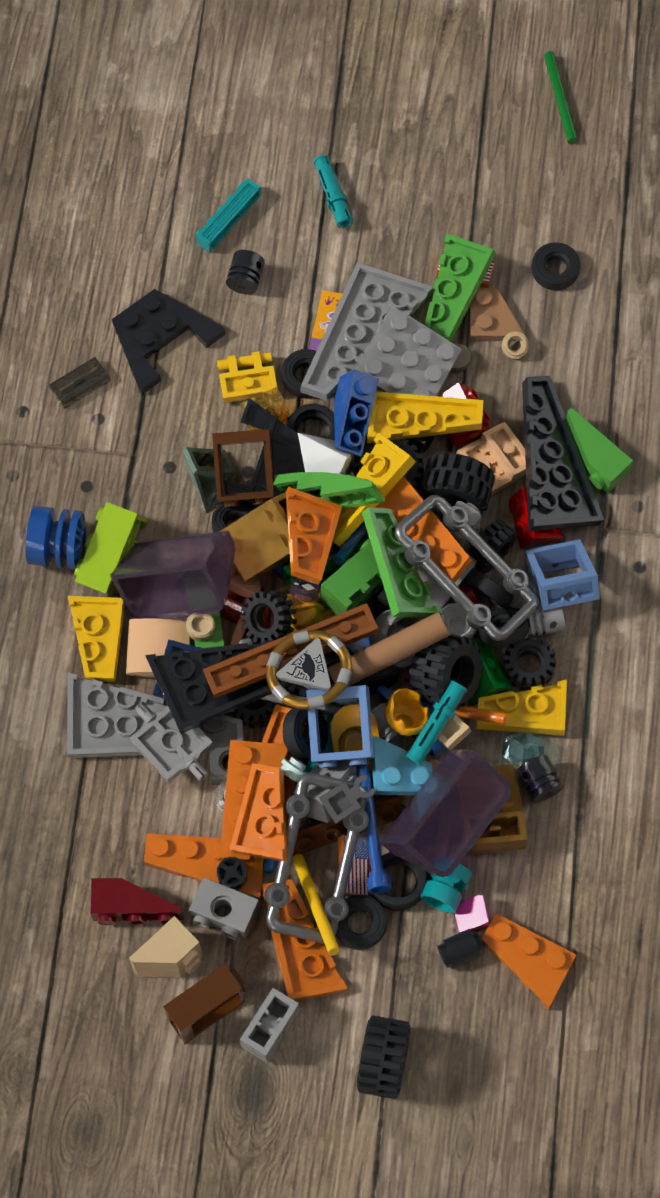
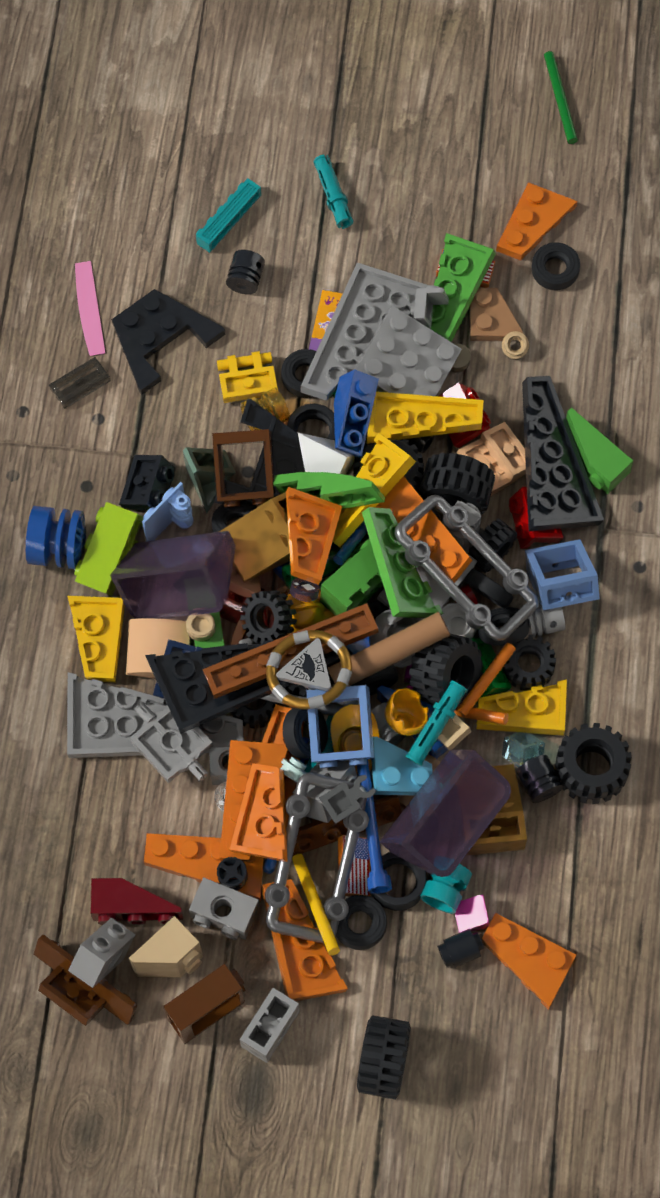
none -> reddish brown bracket [33,935,137,1026]
none -> light grey brick [68,918,135,988]
none -> bright pink sticker [75,261,105,356]
none -> black bracket [119,455,175,510]
none -> light blue hinge [142,482,194,546]
none -> light grey bracket [411,285,449,329]
none -> orange bar [456,642,516,718]
none -> orange wing [496,182,577,261]
none -> black tyre [555,723,632,804]

